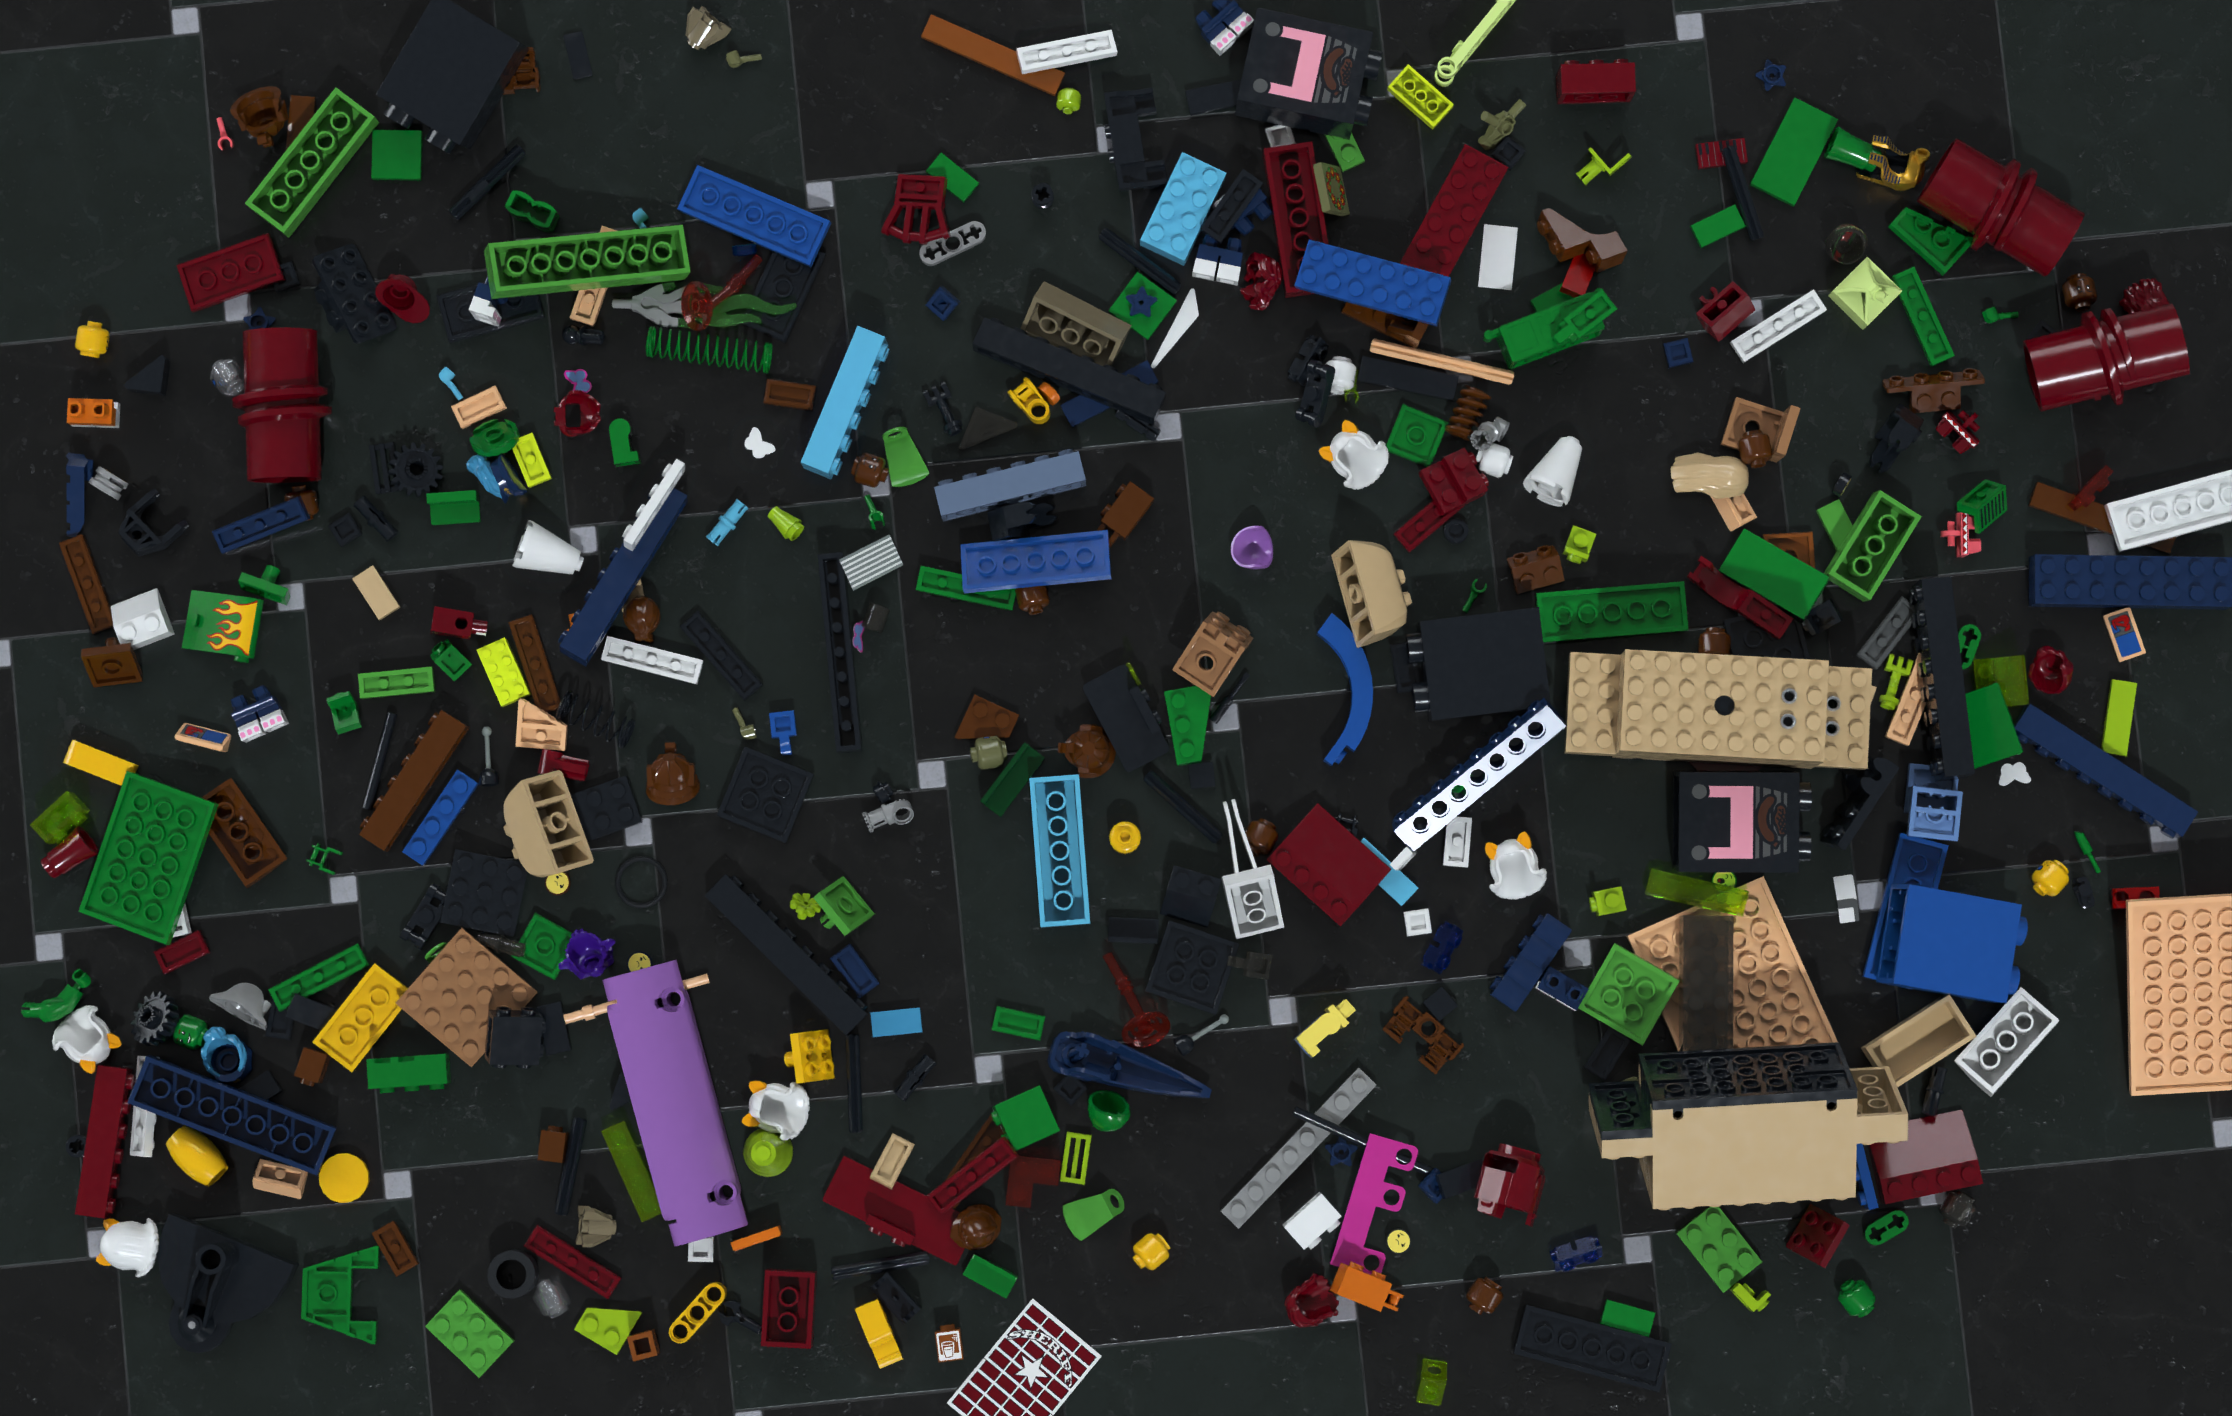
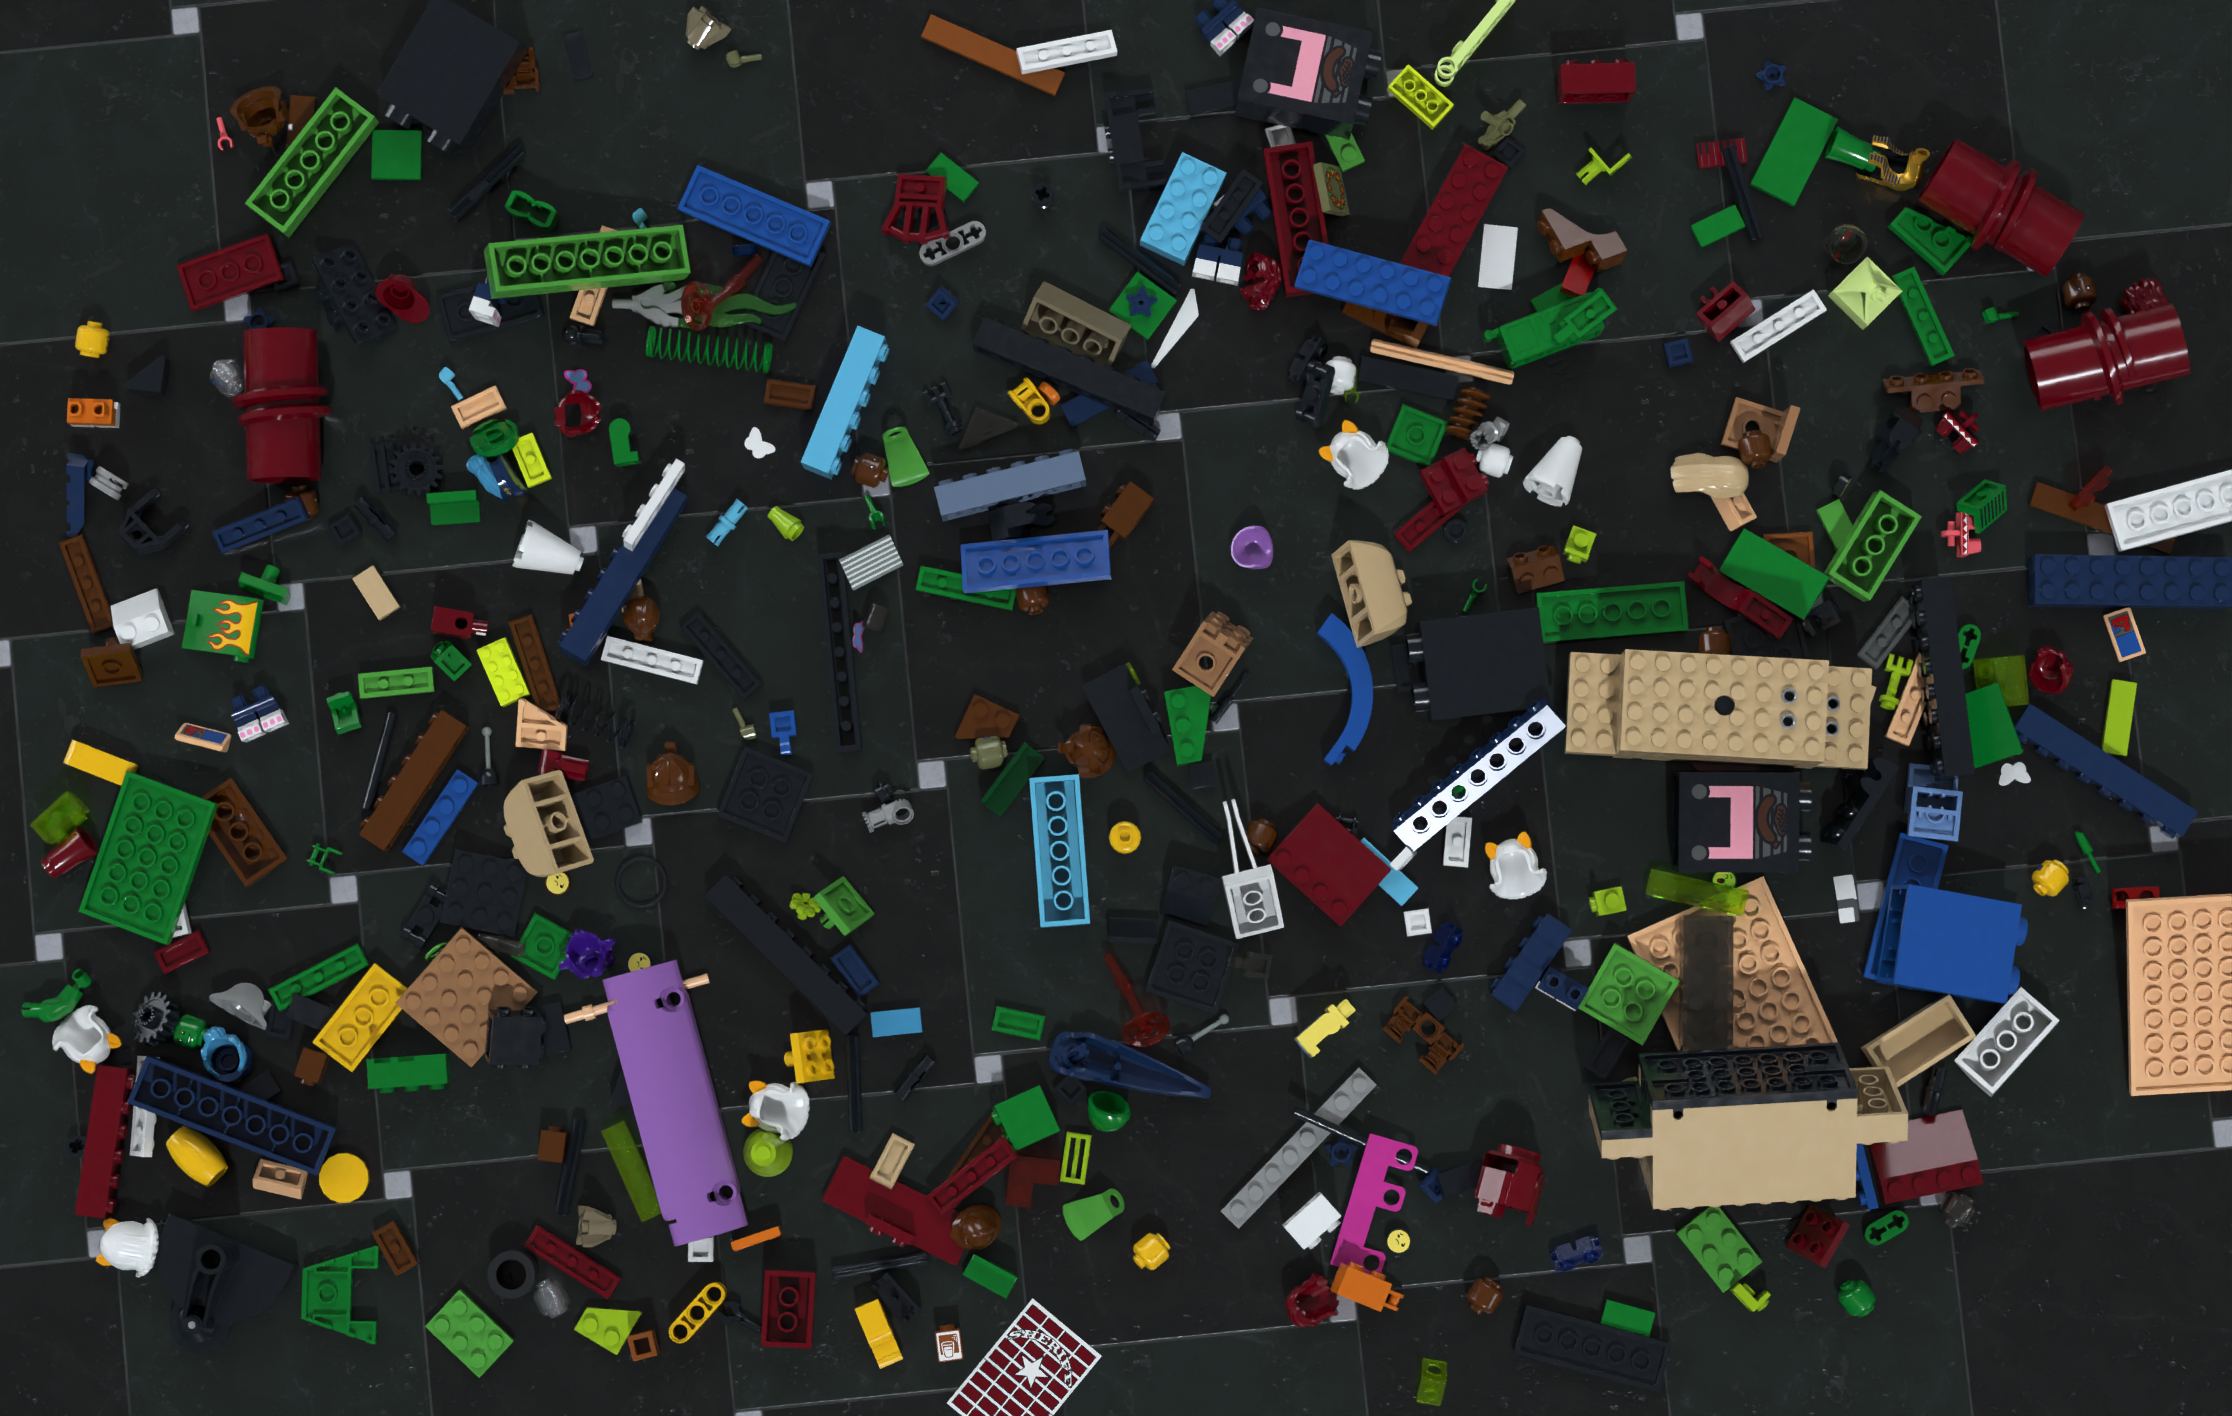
lime piece [1056,88,1081,114] -> none

